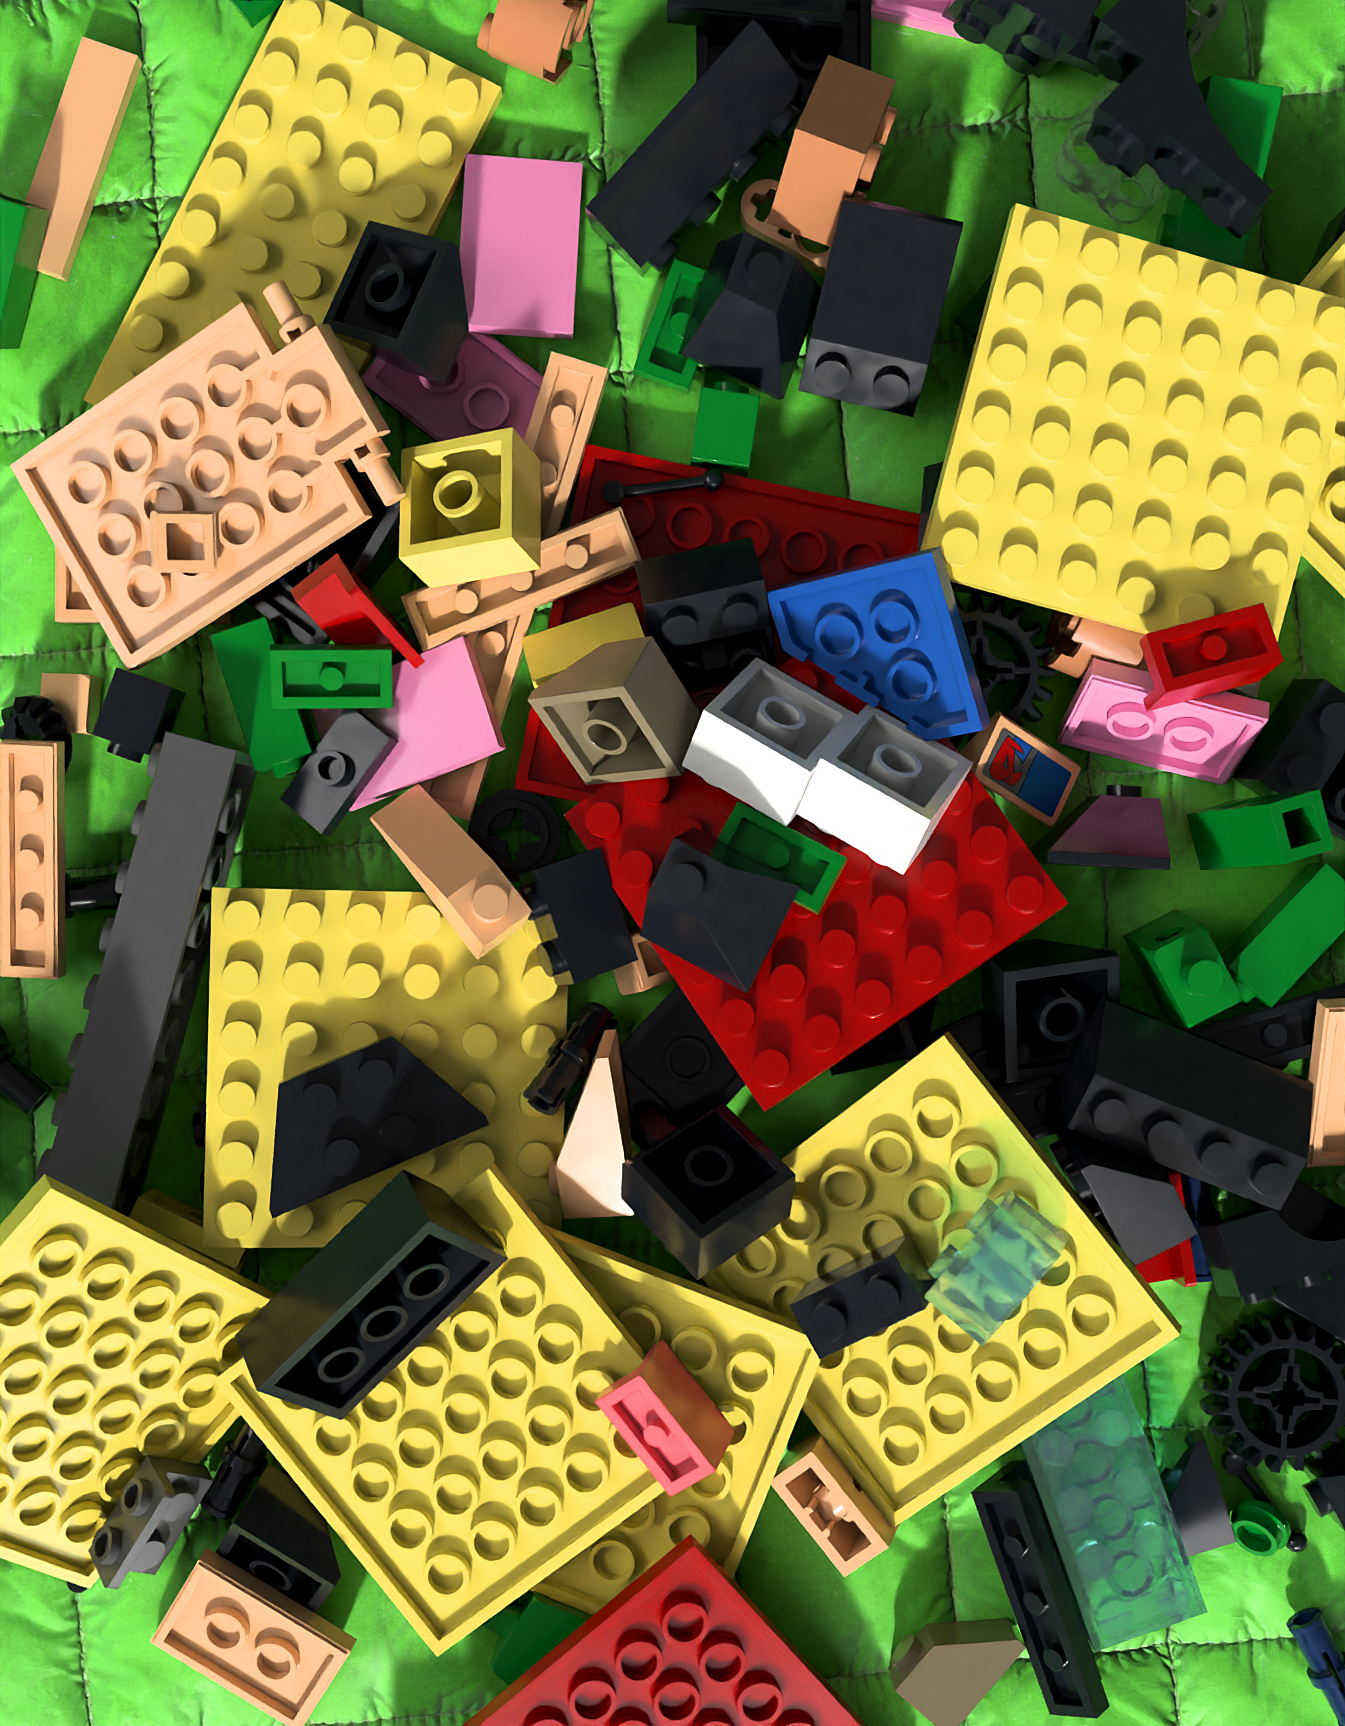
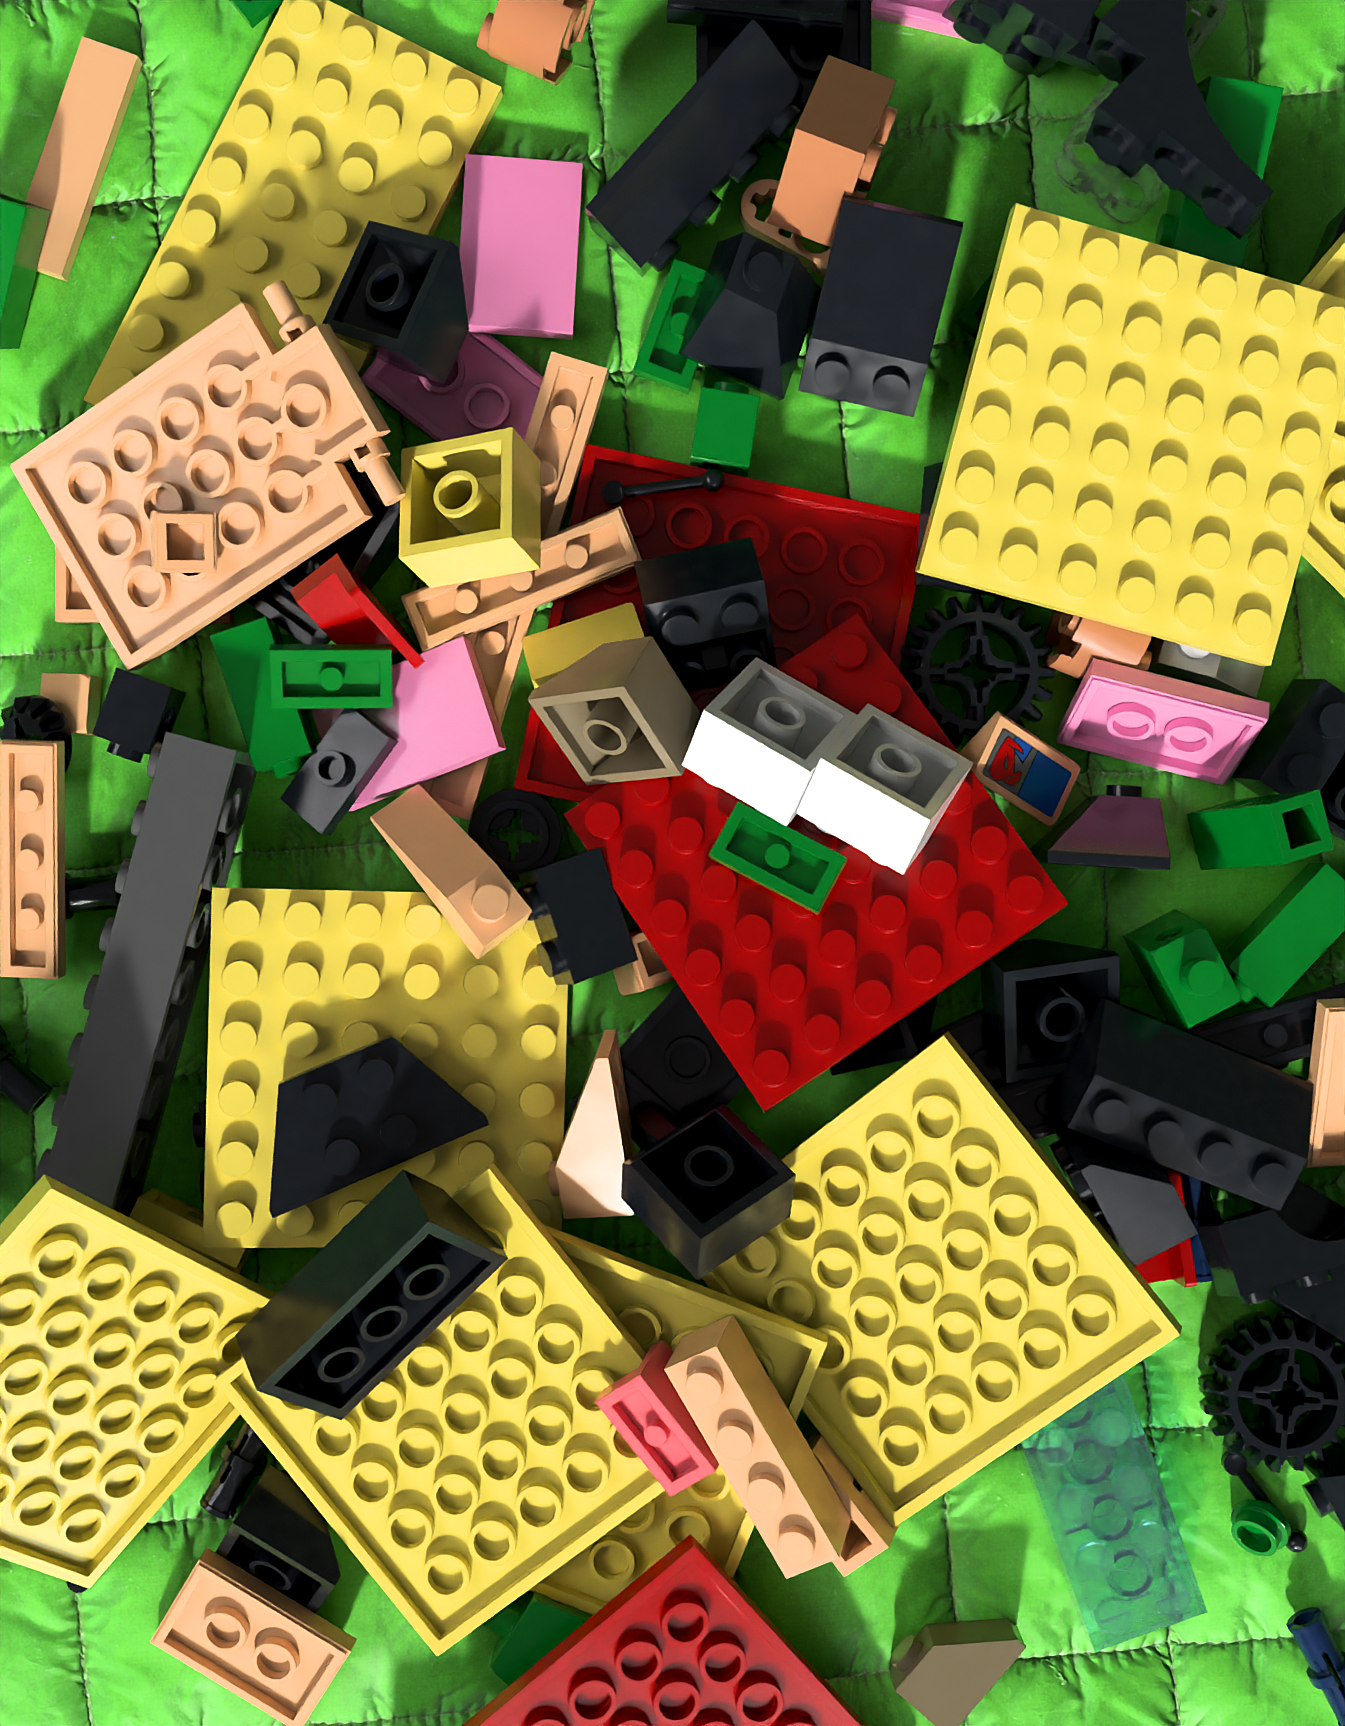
dark grey bracket [88,1455,214,1589] -> none
black pin [523,1002,618,1116] -> none
black slope [640,827,802,993] -> none
blue plate [766,546,991,741] -> none
black brick [789,1233,939,1360] -> none
clear light blue brick [924,1189,1069,1347] -> none
black fence [971,1460,1110,1719] -> none
red panel [1139,603,1284,712] -> none
black slope [1158,1429,1236,1559] -> none
none -> light nougat brick [664,1314,851,1579]

